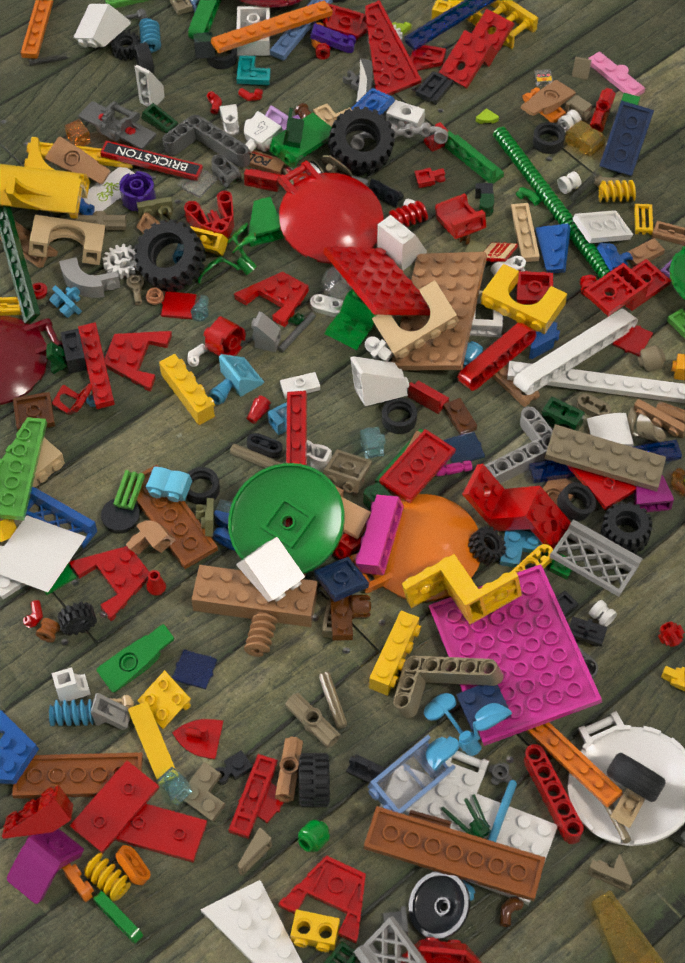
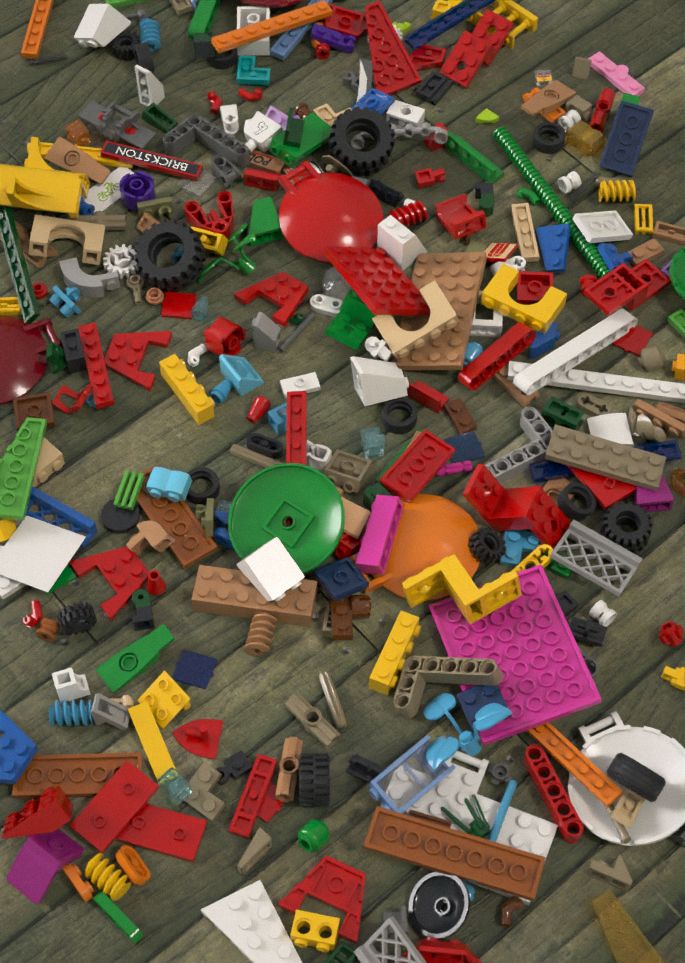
none -> leg [132,589,155,631]

